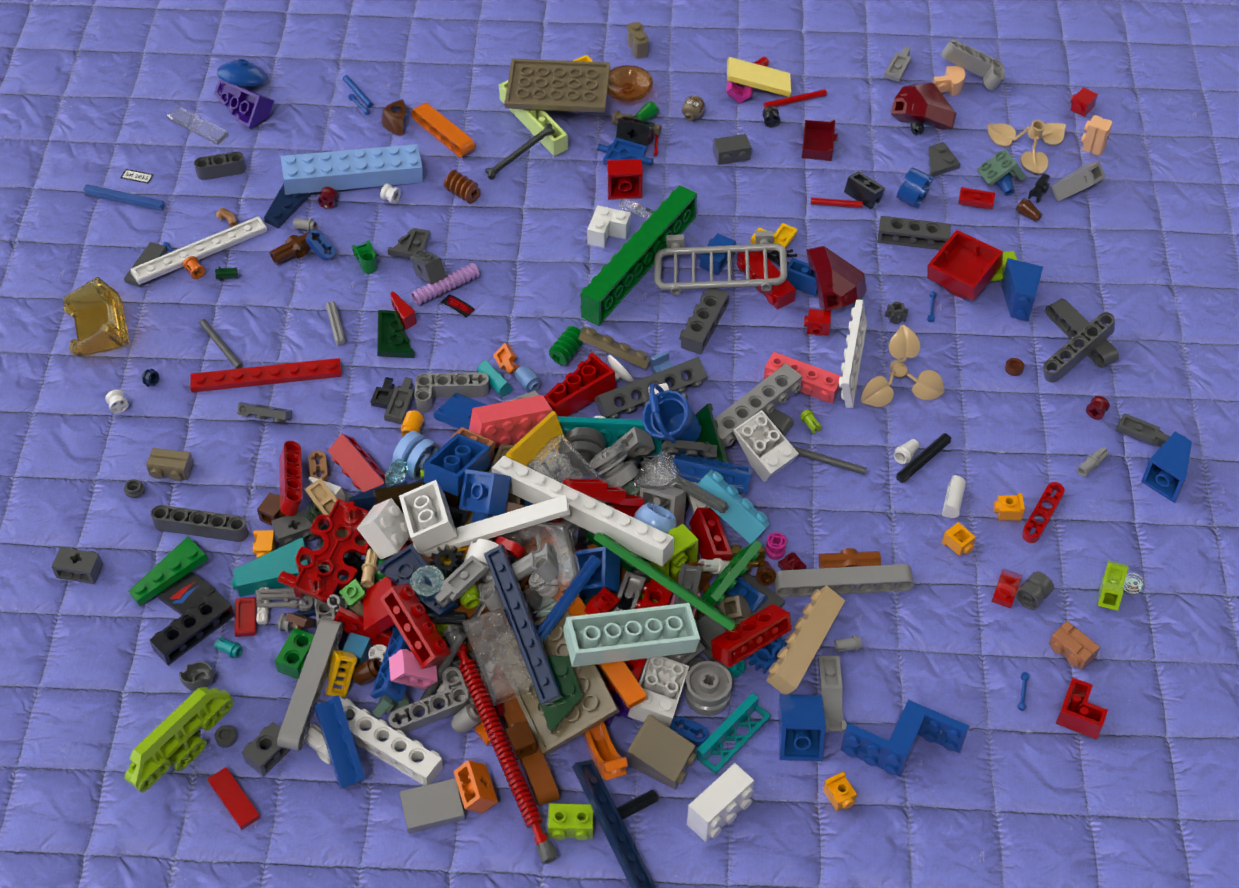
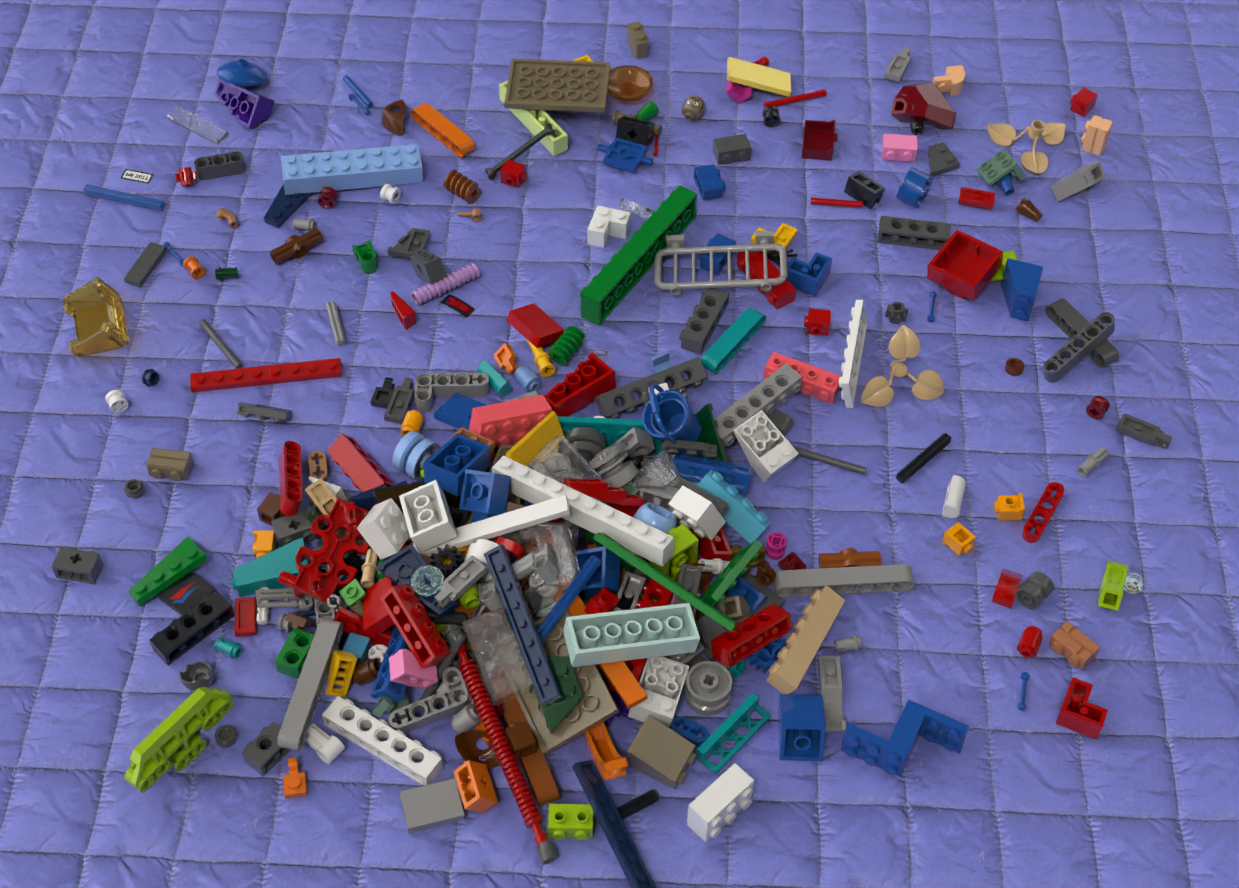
white tile [130,216,268,285] -> none
dark grey beam [151,505,248,542] -> none
red tile [207,767,260,830] -> none
blue beam [306,229,335,261] -> none
blue fence [314,695,366,789] -> none
dark green wing [377,310,415,358] -> none
clear light blue gear [385,459,409,487] -> none
dark tan plate [578,327,650,369] -> none
red brick [607,159,643,200] -> none
white dish [607,355,634,383] -> none
lime pin [800,409,822,434] -> none
dark red brick [807,246,867,311] -> none
light orange brick [823,771,857,811] -> none
white cone [894,439,919,464] -> none
light grey beam [941,39,1005,91] -> none
black plate [1028,173,1050,203] -> none
blue slope [1141,431,1192,503] -> none
none -> red gear [175,167,197,187]
none -> orange plate [283,757,307,799]
none -> reddish brown piece [455,731,500,769]
none -> medium nougat hand [458,208,482,222]
none -> red brick [500,159,528,188]
none -> red container [507,303,564,348]
none -> yellow pin [526,339,556,377]
none -> white brick [668,486,726,540]
none -> blue brick [693,164,726,200]
none -> teal beam [701,307,766,374]
none -> bright pink brick [881,134,917,162]
none -> red brick [1017,626,1043,658]

